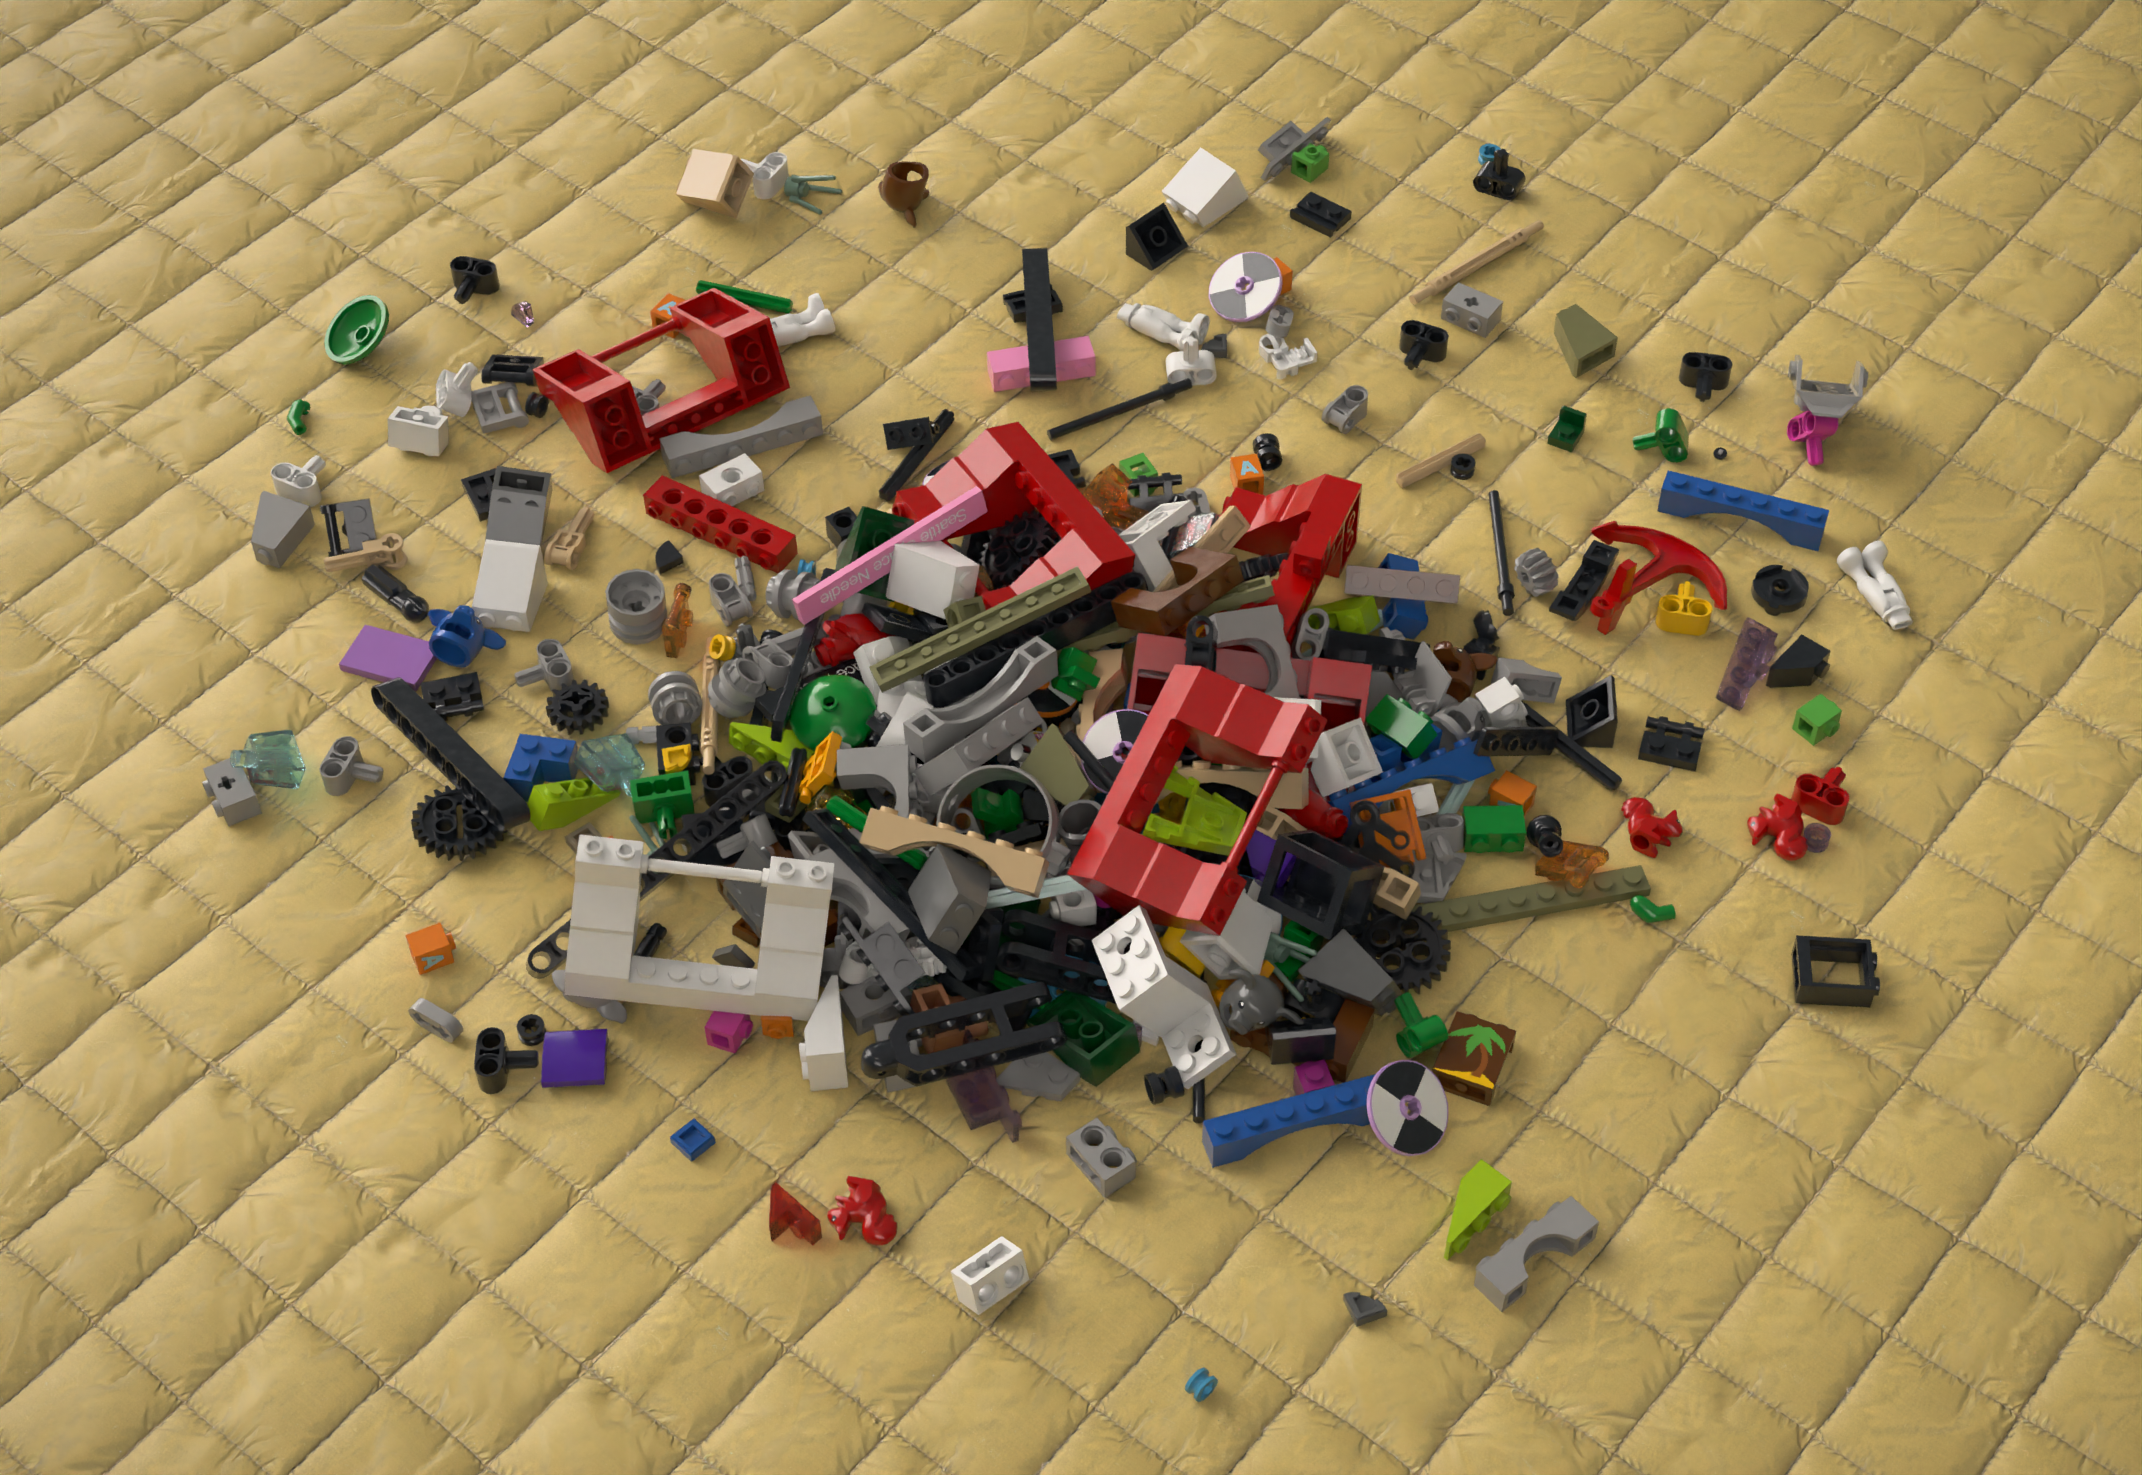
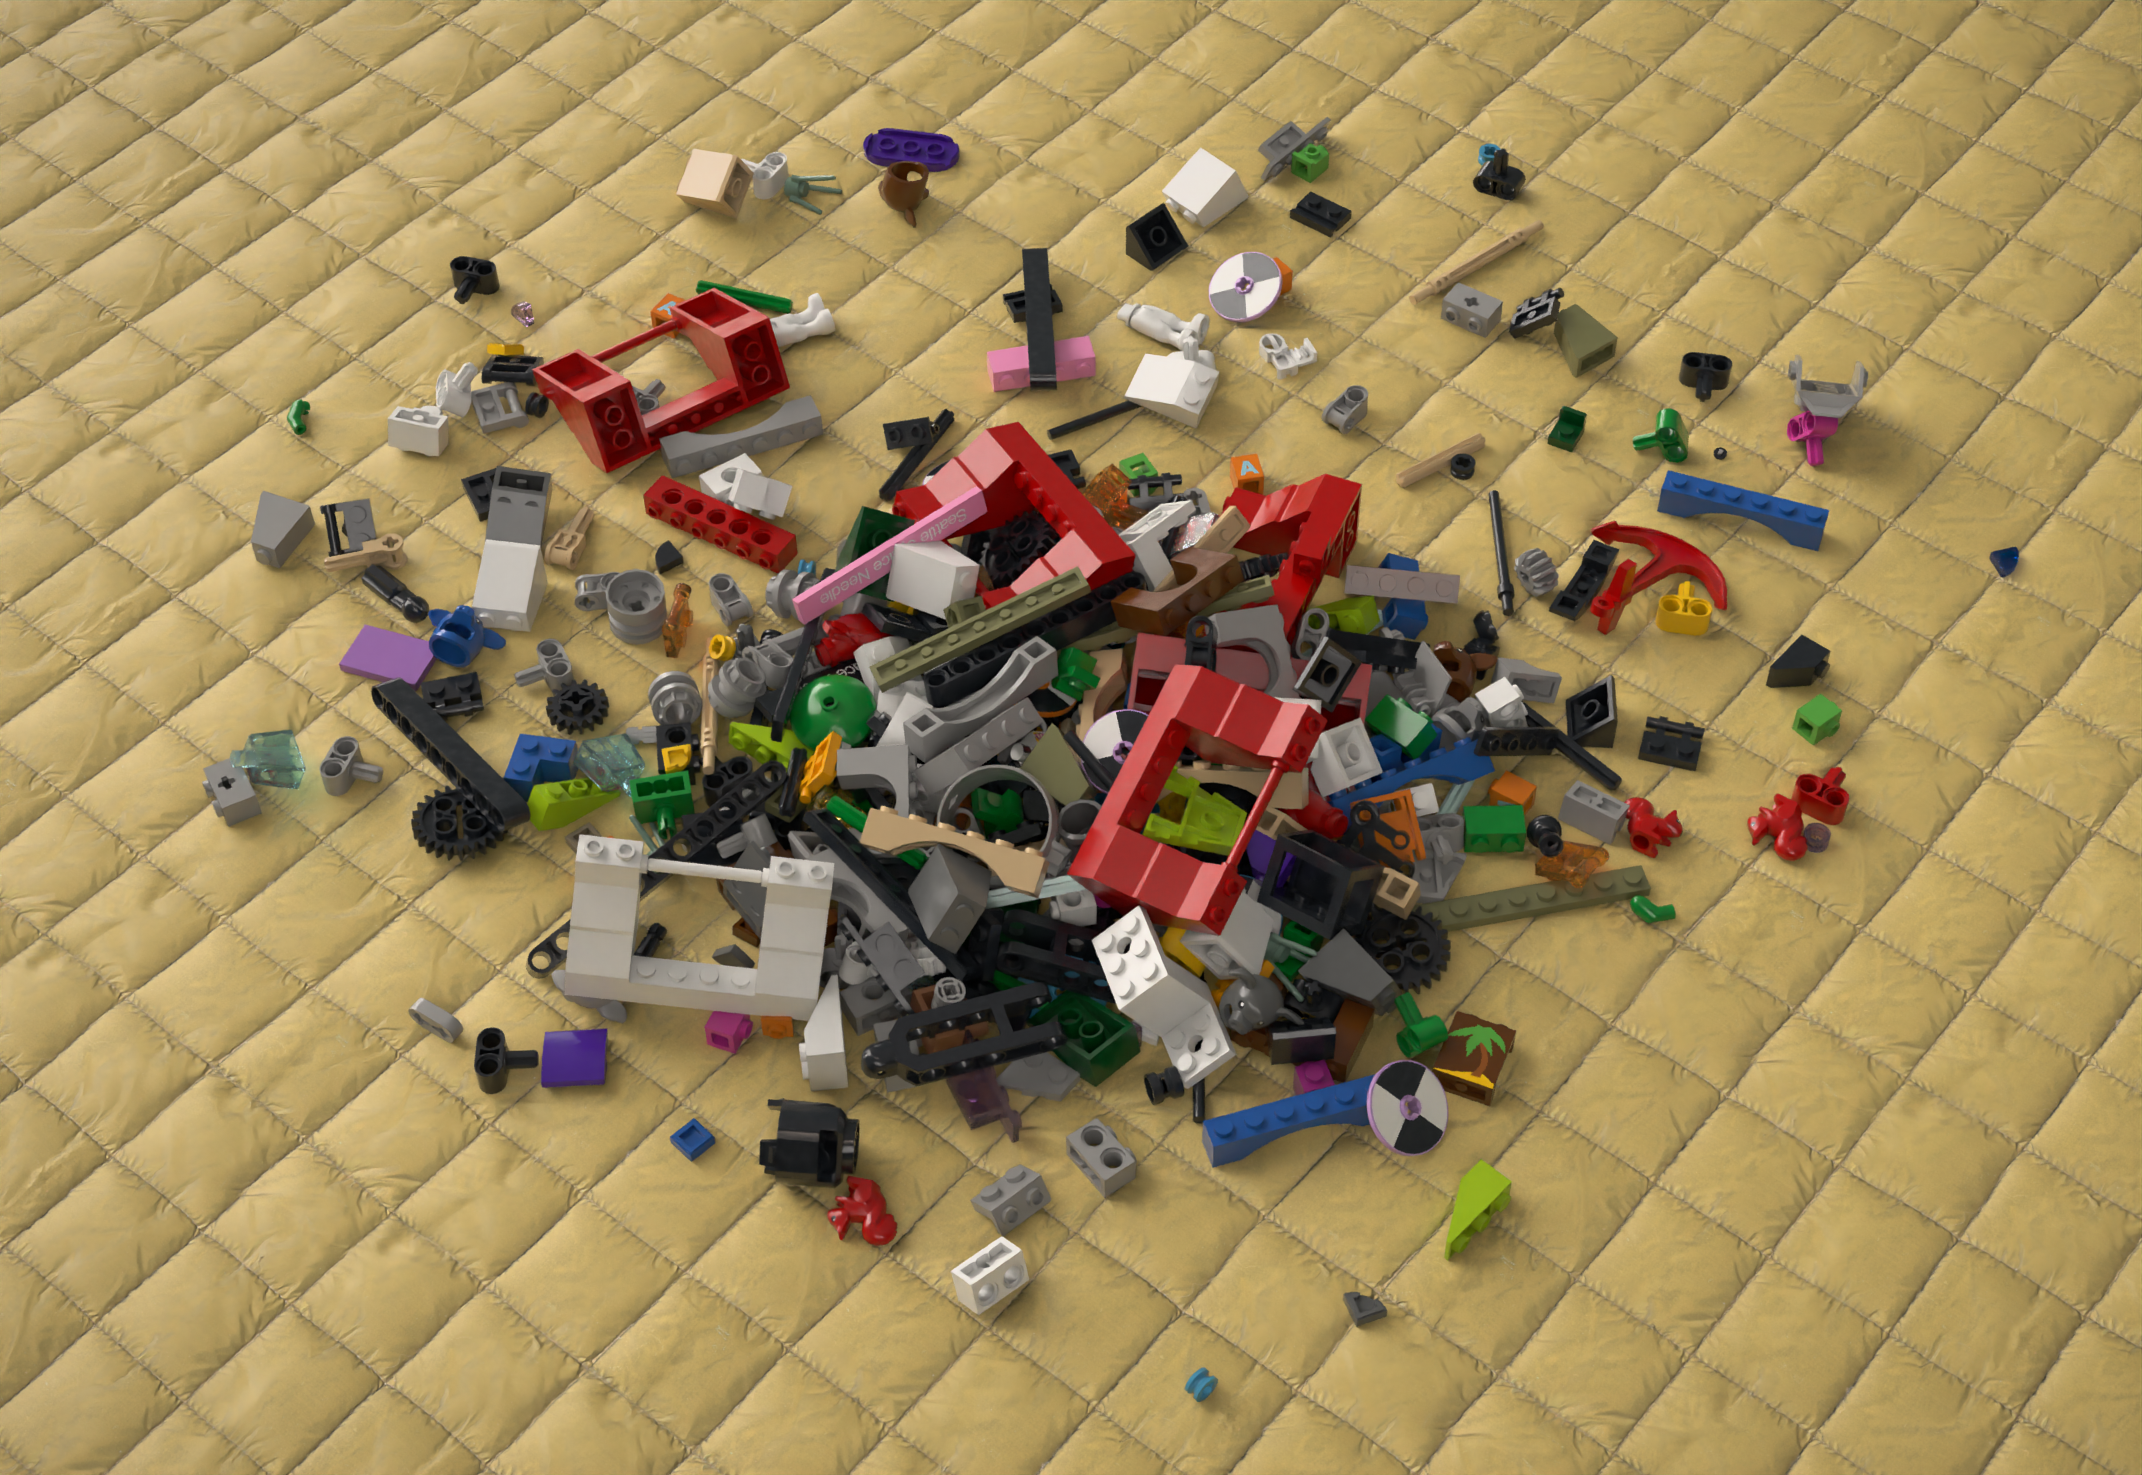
white beam [271,455,326,507] -> none
green dish [324,295,389,364] -> none
orange brick [405,923,456,975] -> none
black bush [516,1014,546,1046] -> none
light grey axle [734,556,756,601] -> none
clear red slope [769,1182,822,1246] -> none
black brick [825,507,857,548] -> none
dark grey tile [1201,334,1227,358] -> none
black wheel [1252,433,1283,471] -> none
light grey beam [1265,305,1294,338] -> none
black beam [1399,320,1449,370] -> none
light grey arch [1474,1196,1599,1312] -> none
bracket [1716,617,1778,711] -> none
black plate [1751,565,1809,616] -> none
black window [1791,935,1880,1008] -> none
white piece [1837,540,1913,630] -> none
none -> yellow tile [487,343,524,355]
none -> light grey piece [575,572,620,611]
none -> white brick [728,468,792,520]
none -> black piece [759,1098,860,1188]
none -> dark purple tile [863,128,960,172]
none -> light grey wheel [931,977,966,1009]
none -> light grey bracket [970,1164,1051,1236]
none -> white slope [1124,353,1220,428]
none -> black slope [1292,636,1362,713]
none -> black plate [1509,288,1564,339]
none -> light grey hinge [1558,780,1630,844]
none -> clear blue tile [1989,546,2019,578]

